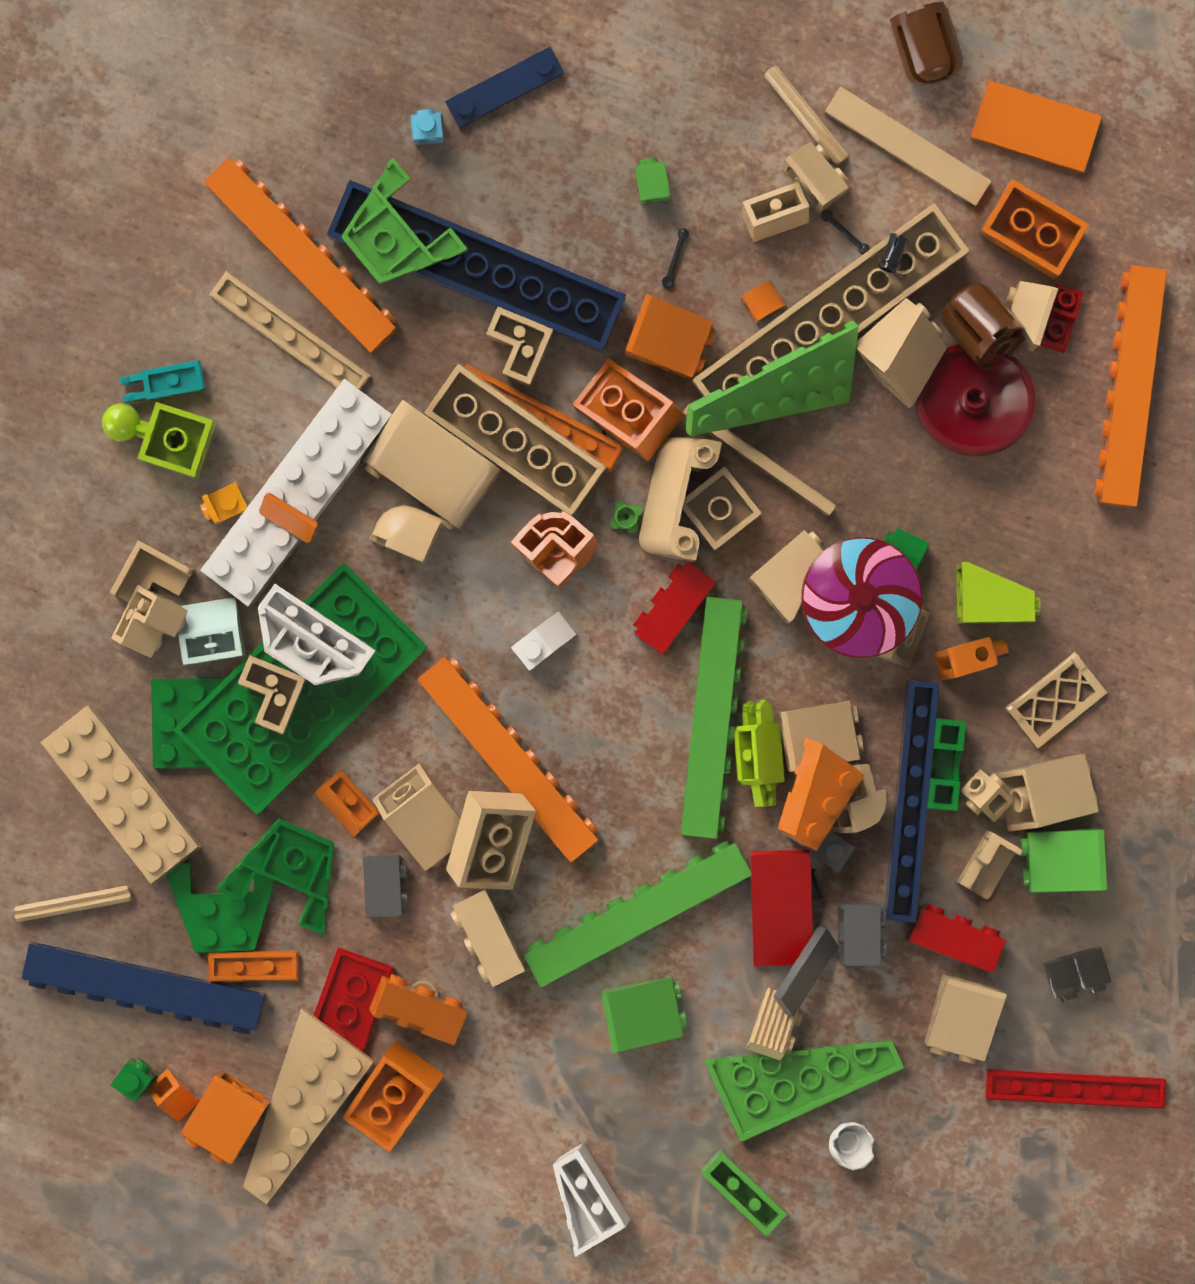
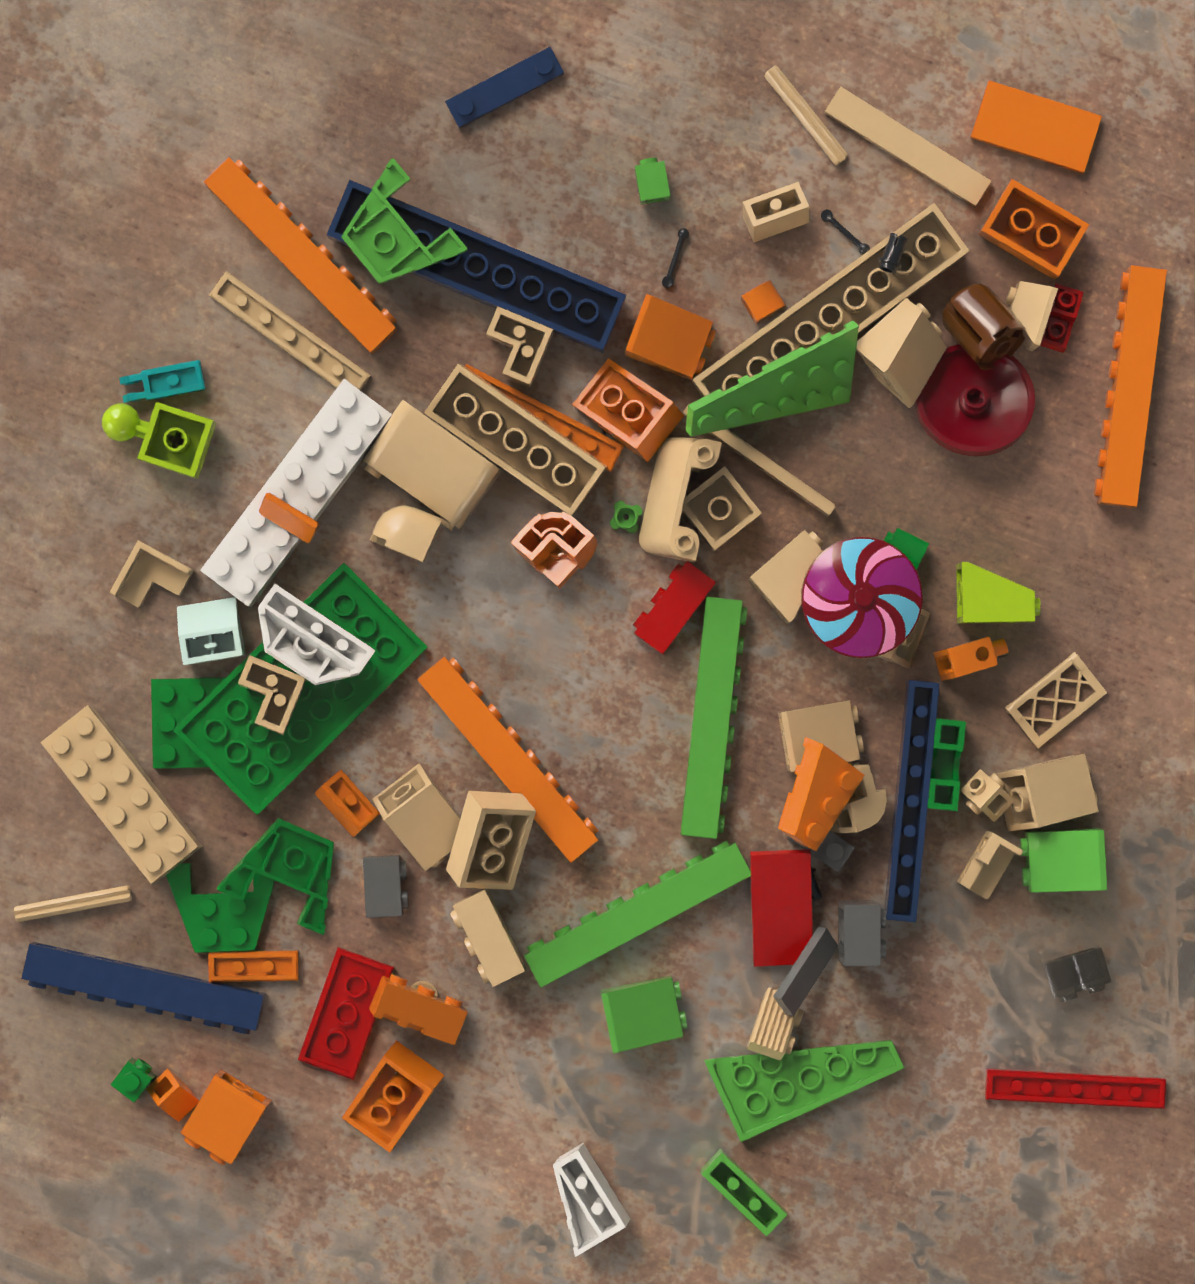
tan brick [111,585,188,658] -> none
light orange bracket [200,482,248,525] -> none
tan wing [243,1007,374,1205] -> none
medium azure brick [411,109,444,145] -> none
white slope [511,611,577,671] -> none
lime hinge [734,700,785,807] -> none
tan slope [782,142,849,214] -> none
white hair [829,1122,874,1170] -> none
reddish brown cylinder [890,1,964,86] -> none
red brick [907,903,1006,973] -> none
tan slope [924,974,1007,1064] -> none

